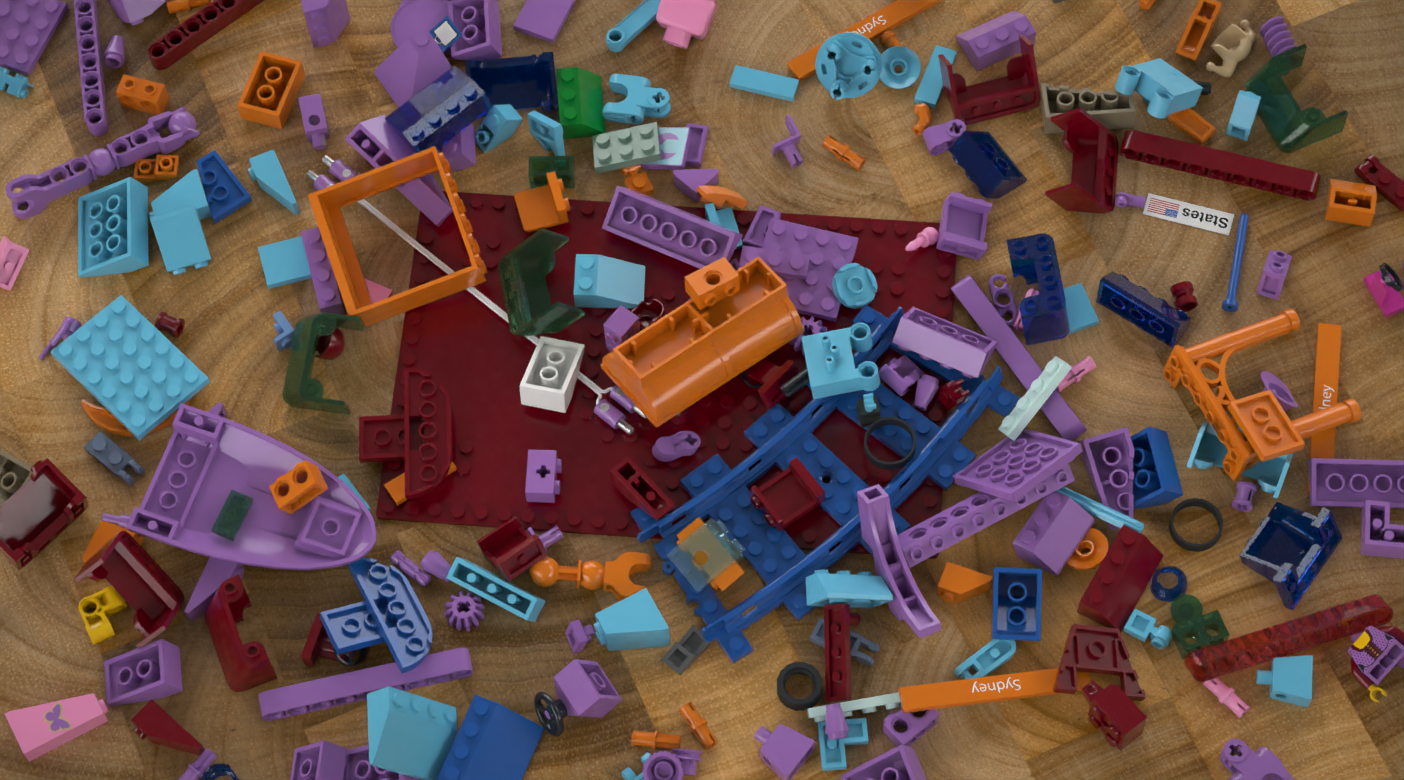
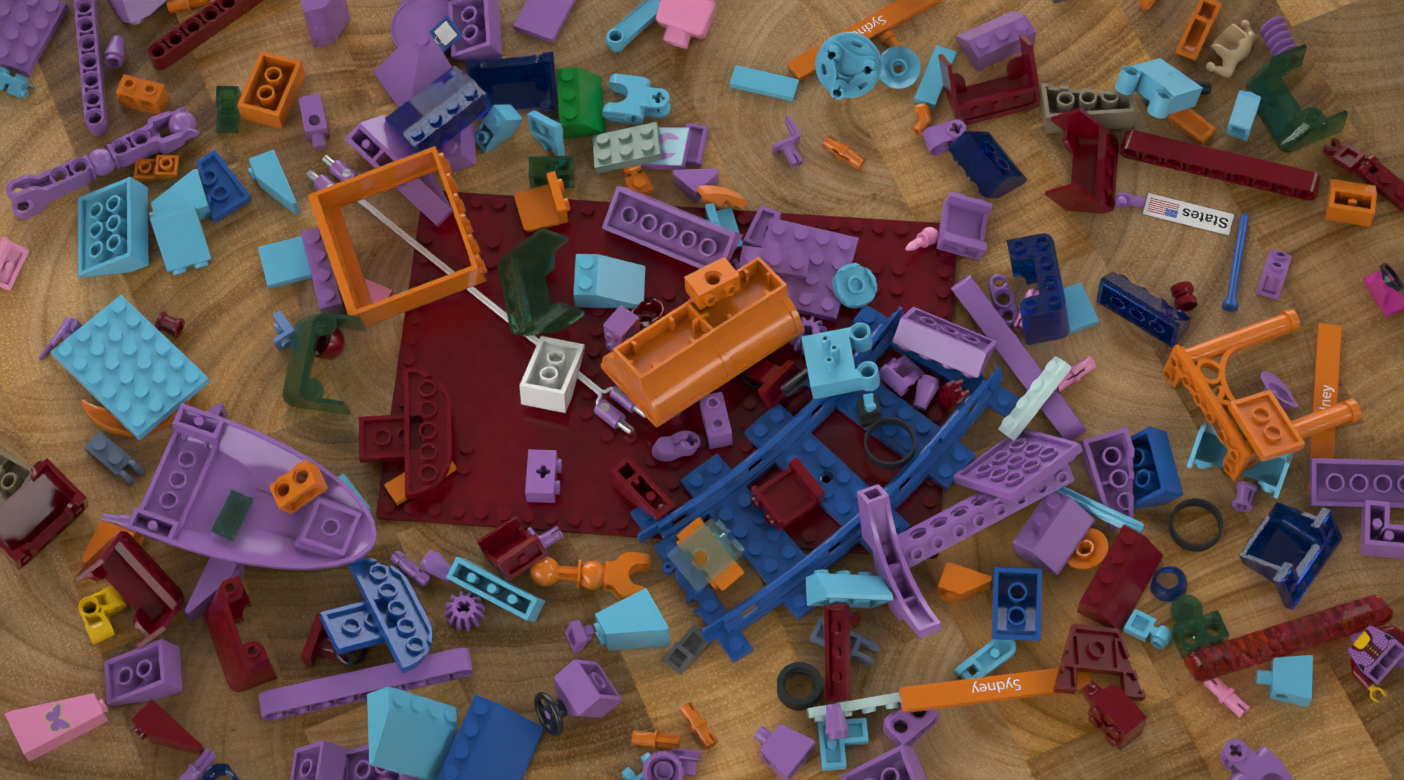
none -> clear green brick [215,86,241,133]
none -> medium lavender brick [700,392,733,449]
none -> dark red plate [1323,138,1365,173]

